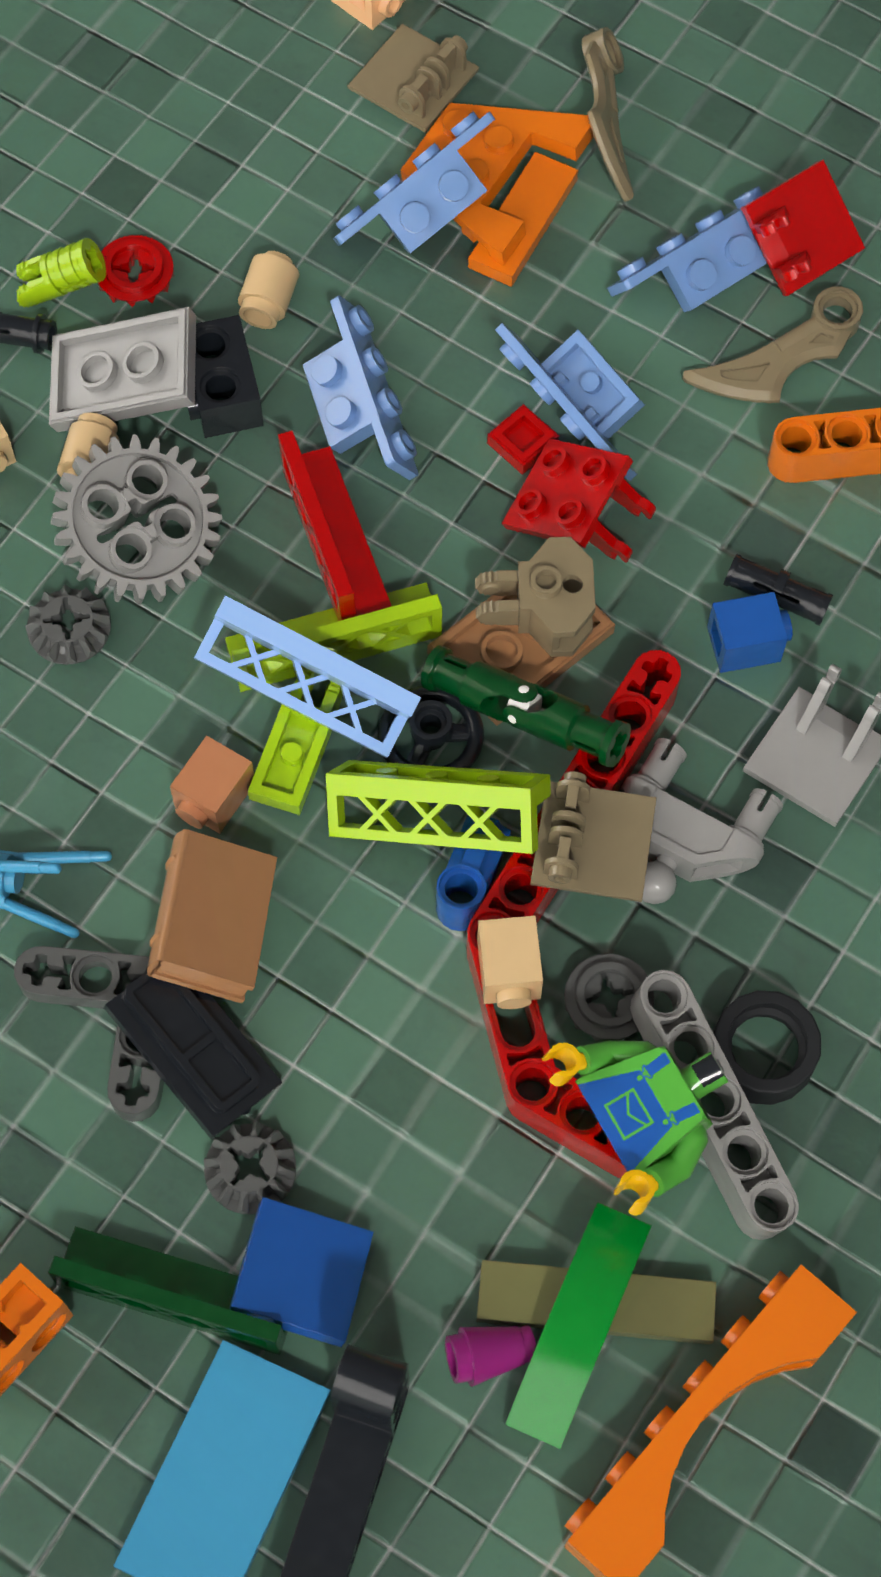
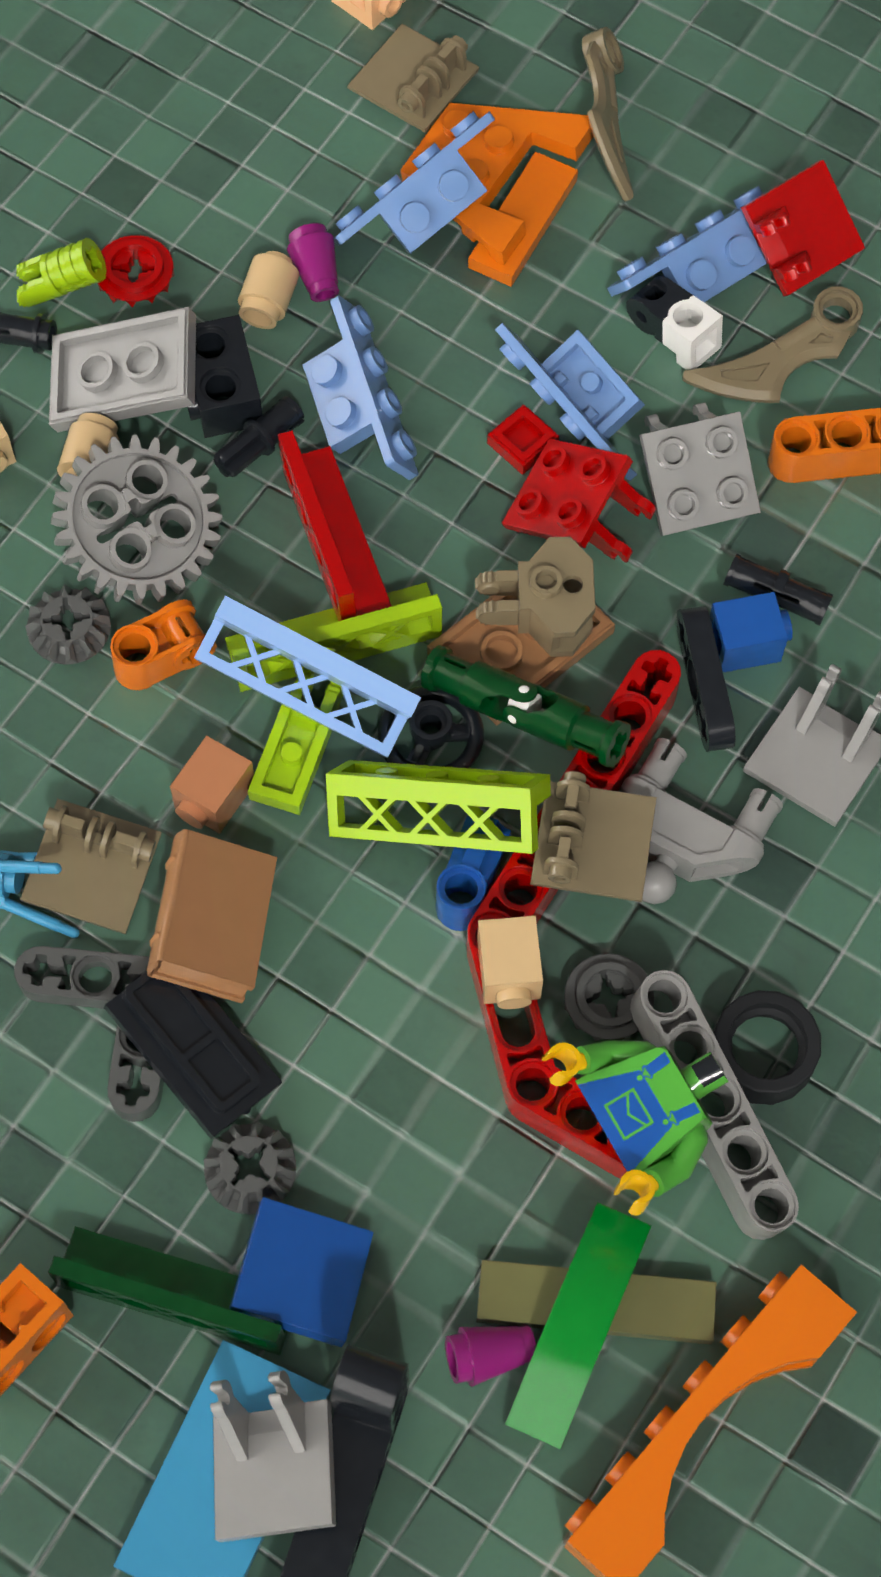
none -> dark tan hinge [20,798,162,935]
none -> orange piece [110,599,217,690]
none -> light grey plate [210,1370,336,1543]
none -> black axle [213,396,304,477]
none -> magenta cone [287,223,339,302]
none -> leg [626,276,723,370]
none -> light grey plate [639,403,761,536]
none -> black beam [677,606,736,752]

